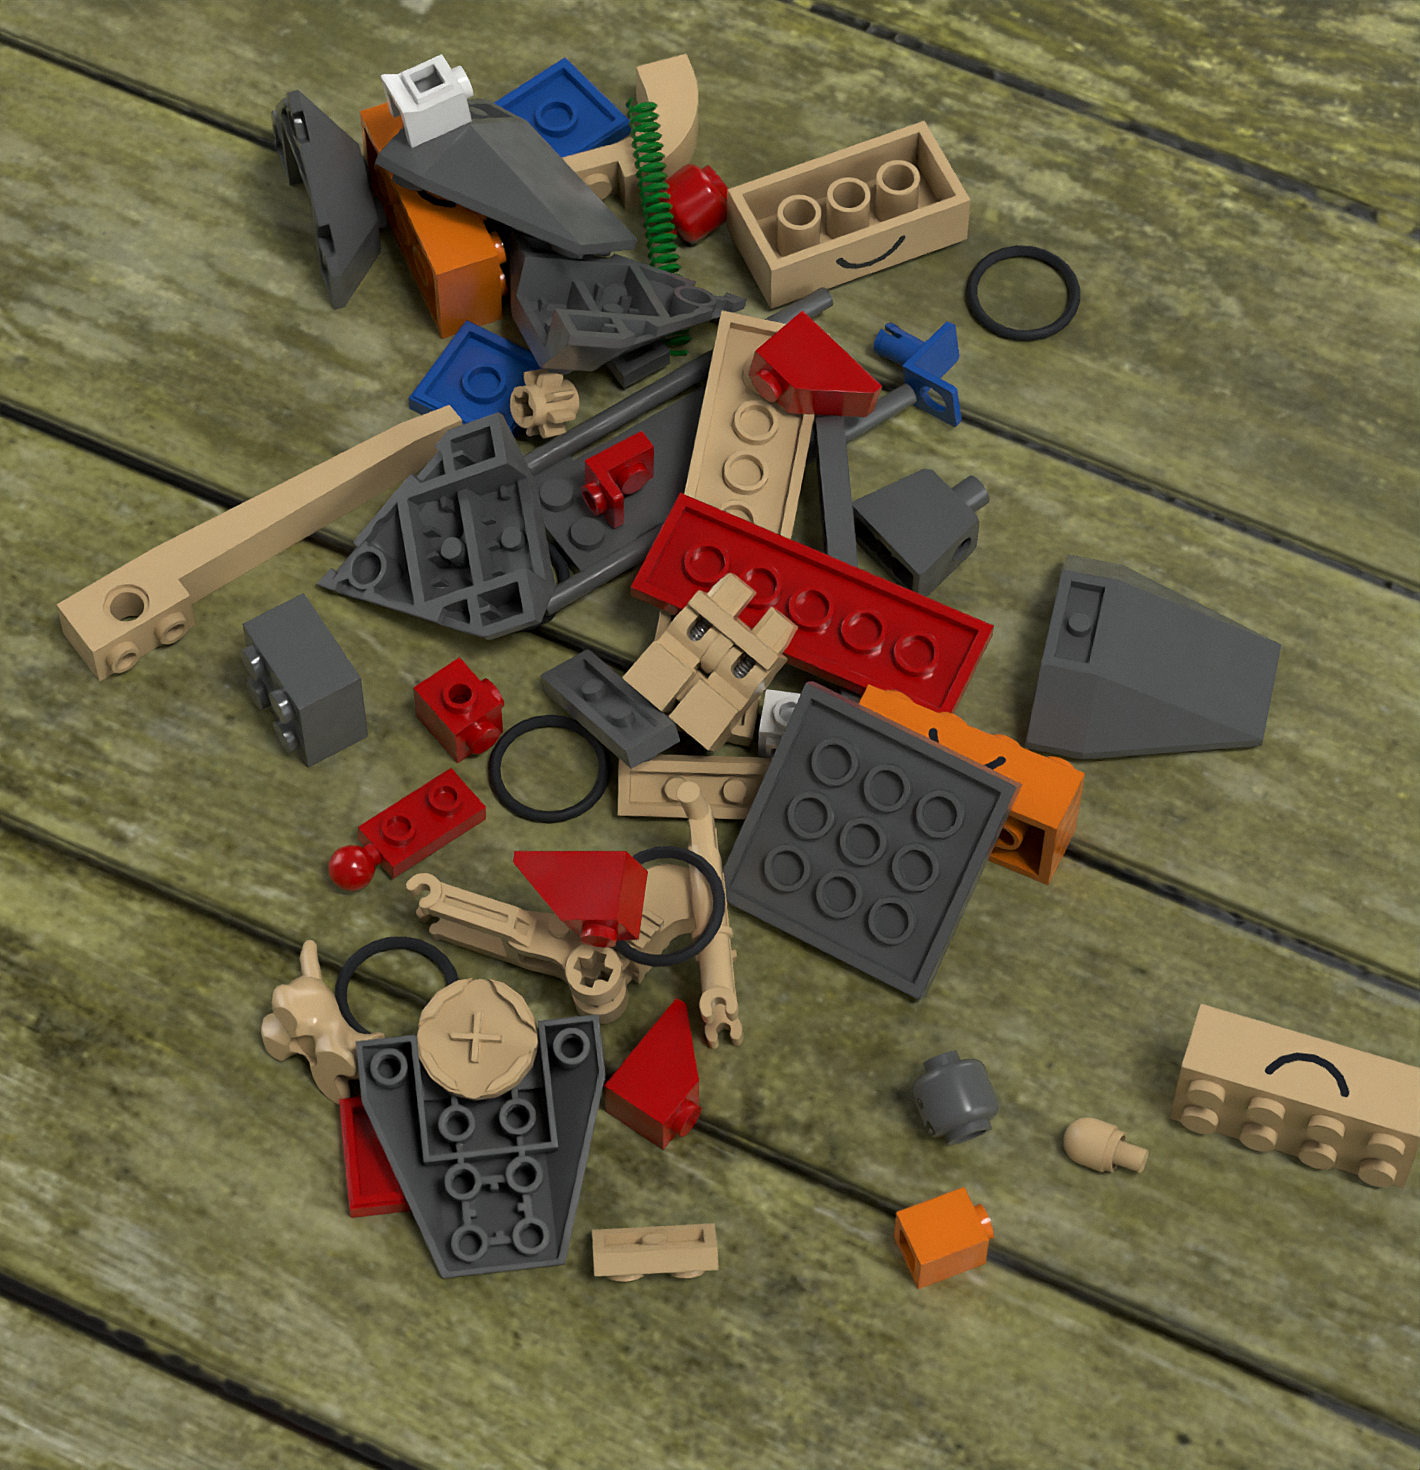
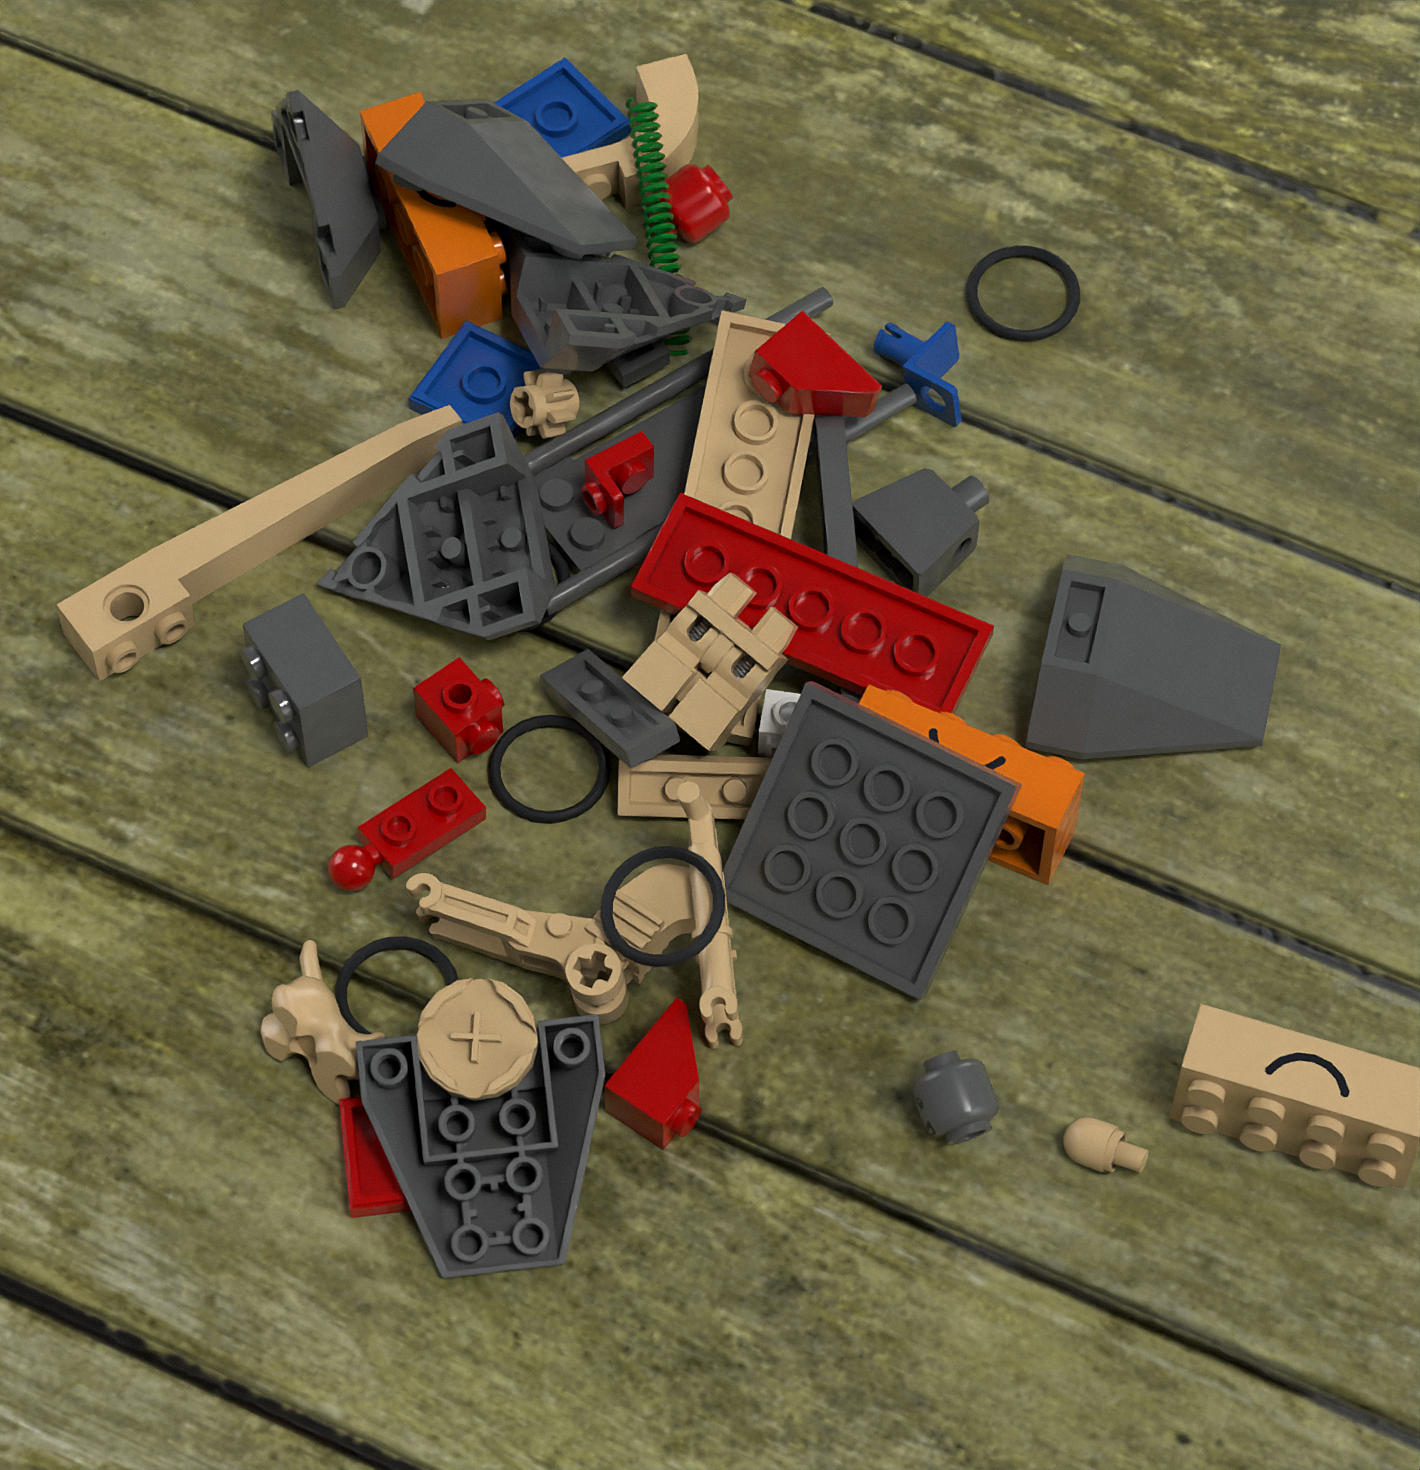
white window [381,54,474,148] -> none
red slope [513,851,648,948] -> none
tan plate [592,1223,718,1282] -> none
tan brick [727,121,971,309] -> none
orange brick [894,1187,994,1289] -> none

